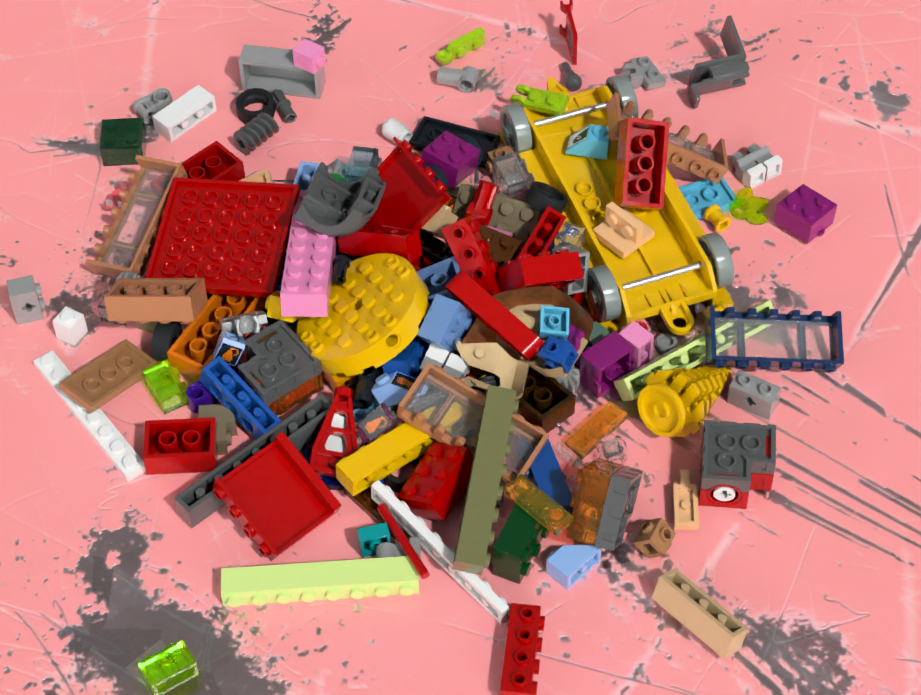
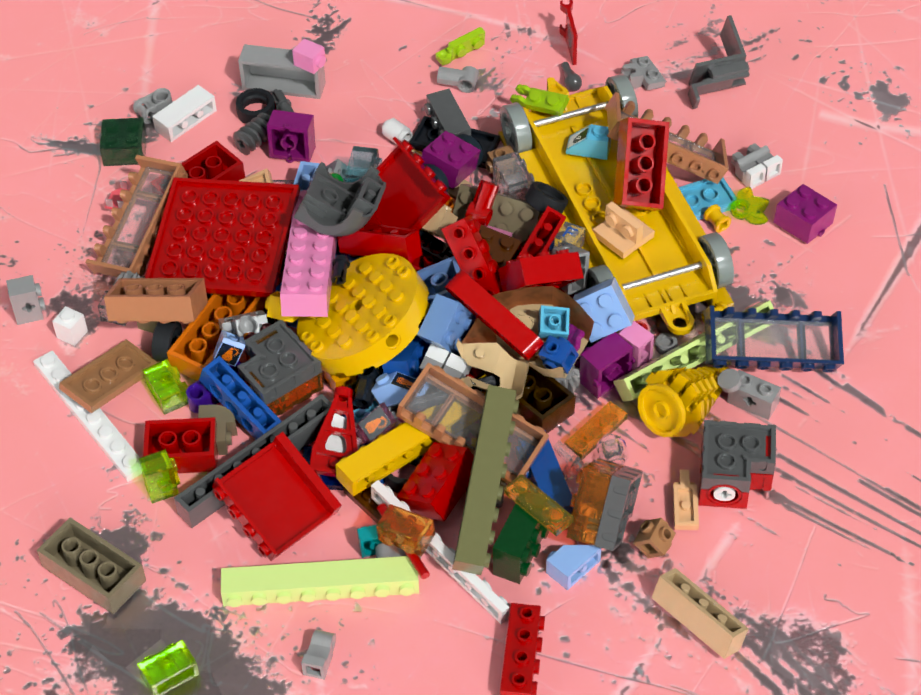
none -> dark tan brick [37,517,146,615]
none -> clear neon green brick [139,449,181,504]
none -> magenta brick [267,110,316,163]
none -> light grey leg [301,629,336,680]
none -> clear orange brick [376,504,435,556]
none -> dark grey brick [424,89,471,136]
none -> light blue brick [573,277,635,343]
none -> light grey tile [718,369,742,393]

